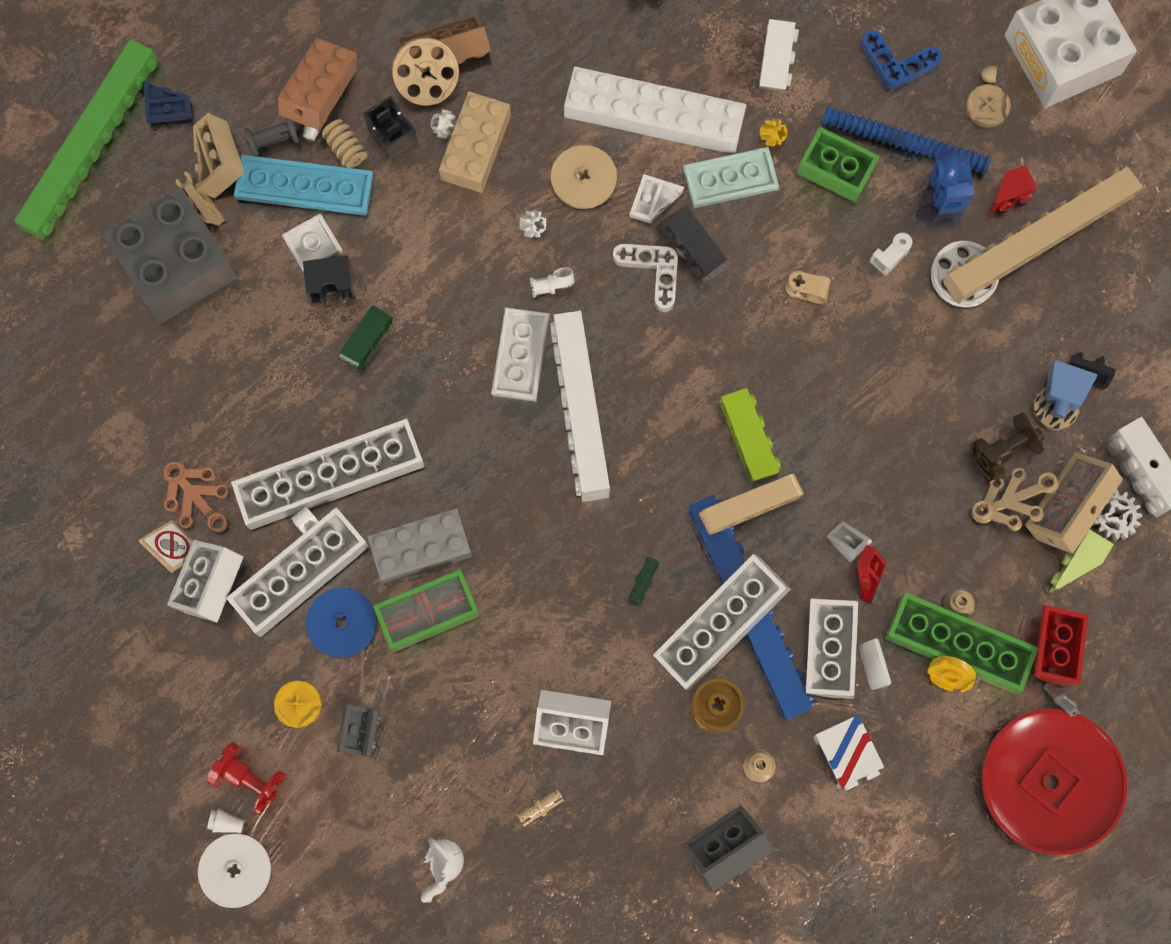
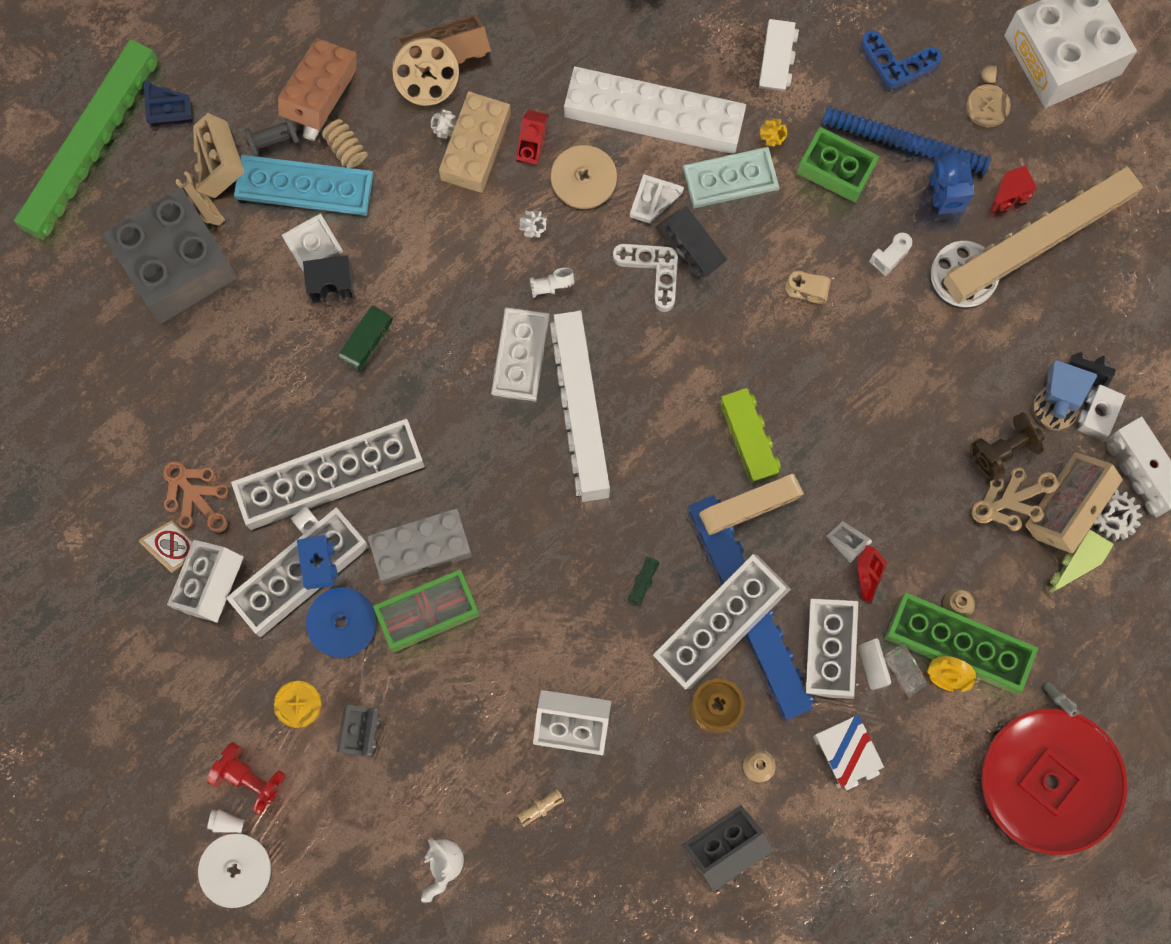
black piece [363,96,418,160] -> none
red slope [1034,605,1089,687] -> none
none -> blue brick [297,535,338,590]
none -> red slope [516,109,549,164]
none -> clear slope [884,643,928,698]
none -> white brick [1077,385,1126,441]

